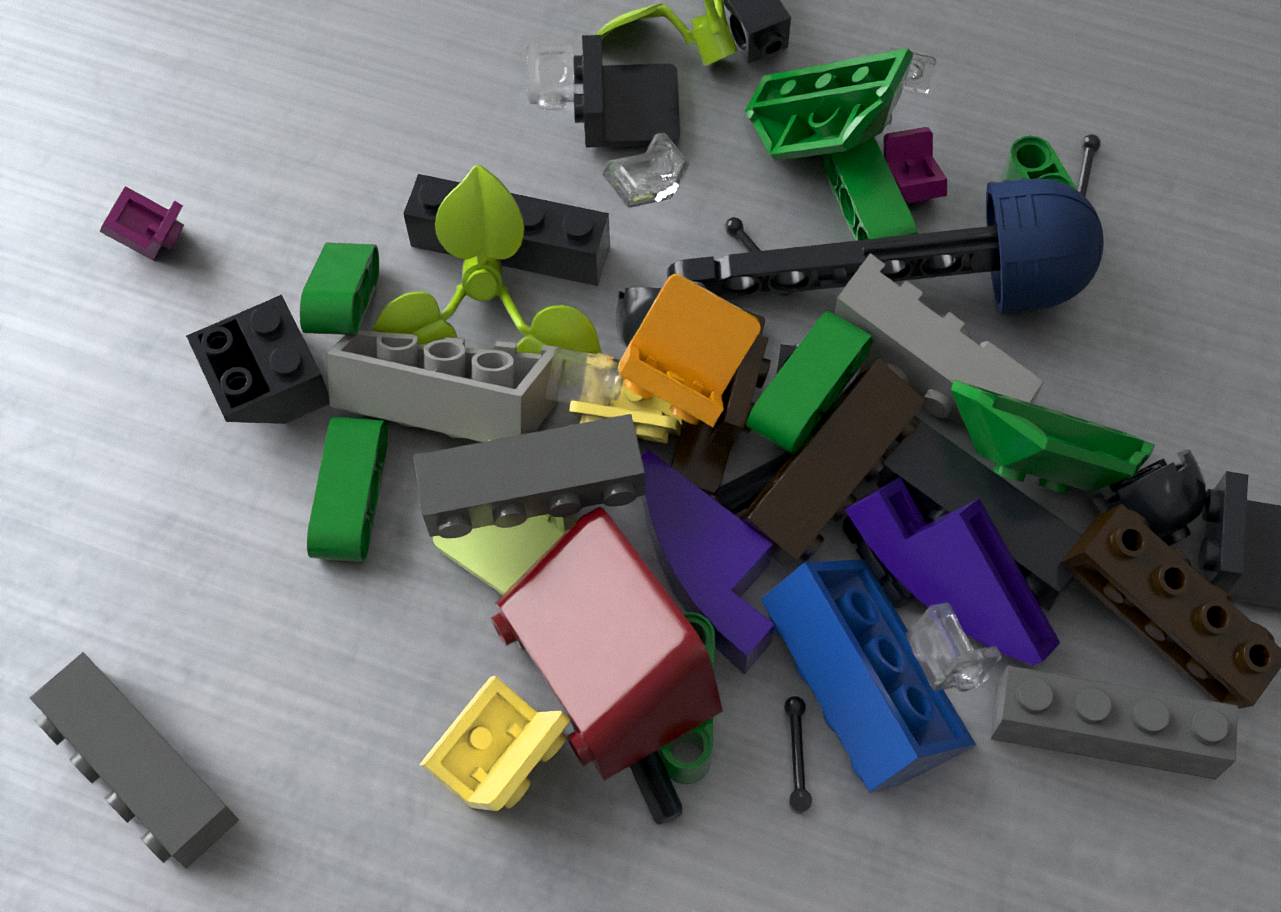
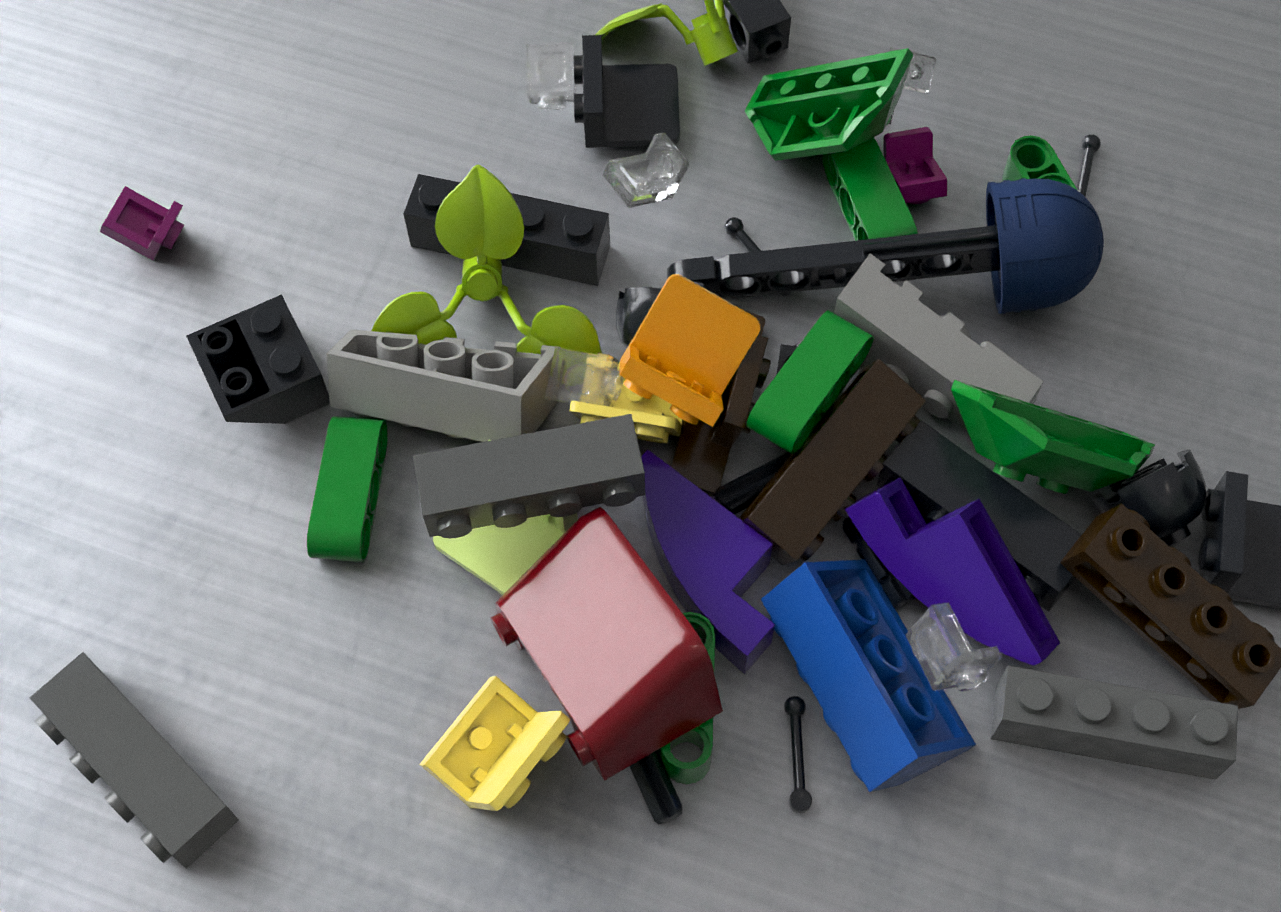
green beam [300,242,379,335] -> none

